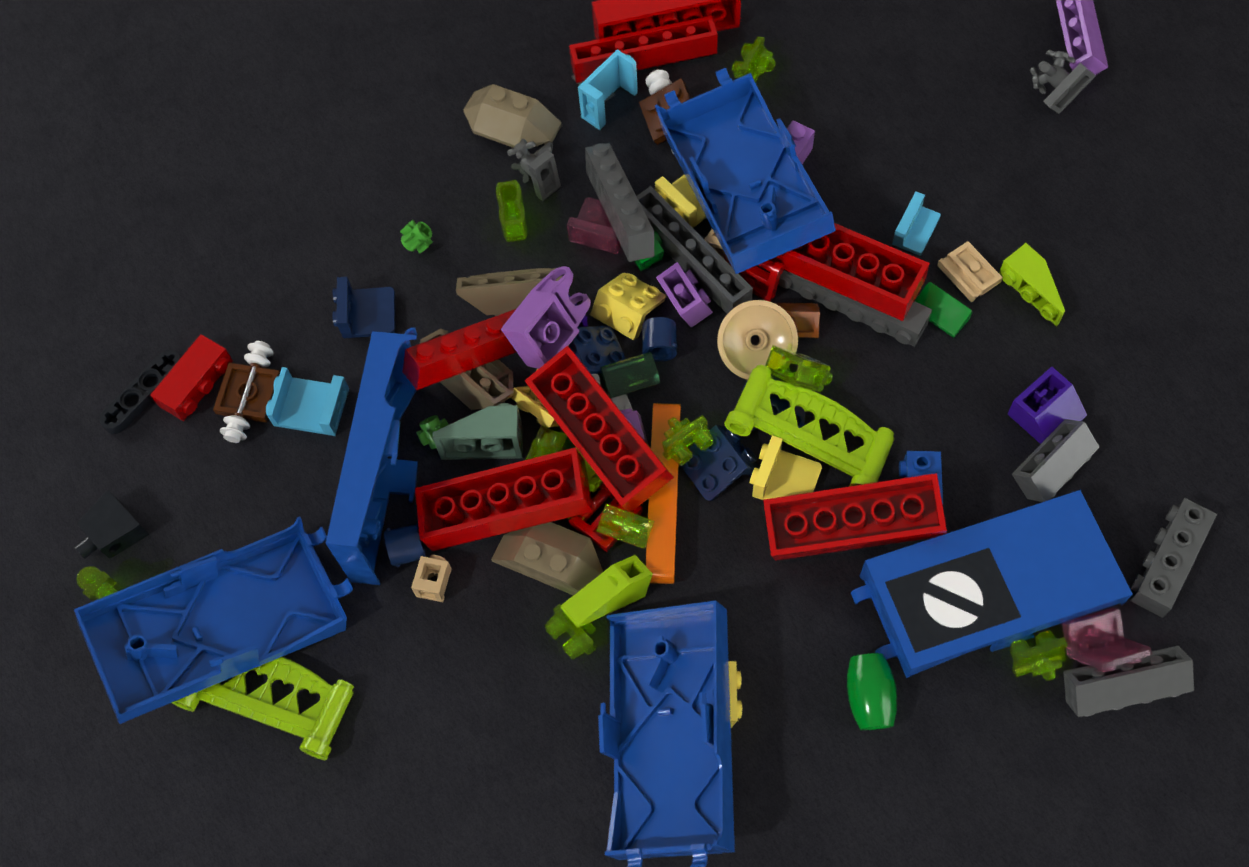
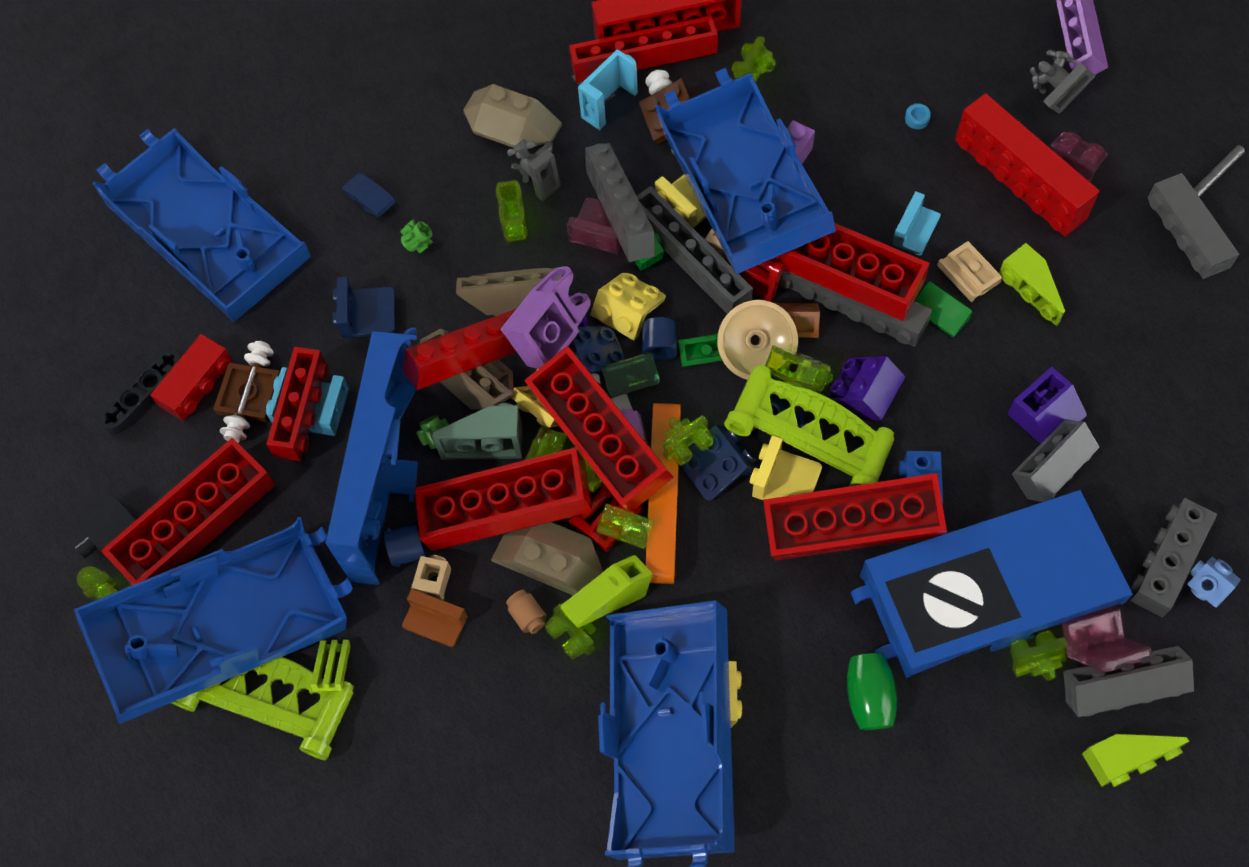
medium lavender brick [656,262,713,328] -> none
none -> blue piece [92,128,311,322]
none -> red brick [101,438,276,585]
none -> red brick [266,347,329,461]
none -> lime tile [311,640,351,691]
none -> dark blue slope [341,172,396,218]
none -> dark orange panel [402,589,468,647]
none -> medium nougat brick [506,590,547,634]
none -> green slope [677,333,722,367]
none -> dark purple slope [826,356,905,420]
none -> dark azure tile [905,104,931,129]
none -> red brick [955,93,1100,237]
none -> clear pink bracket [1049,132,1108,182]
none -> lime slope [1082,734,1189,787]
none -> dark grey brick [1148,173,1239,279]
none -> medium blue brick [1187,557,1241,608]
none -> flat silver bar [1194,145,1245,197]

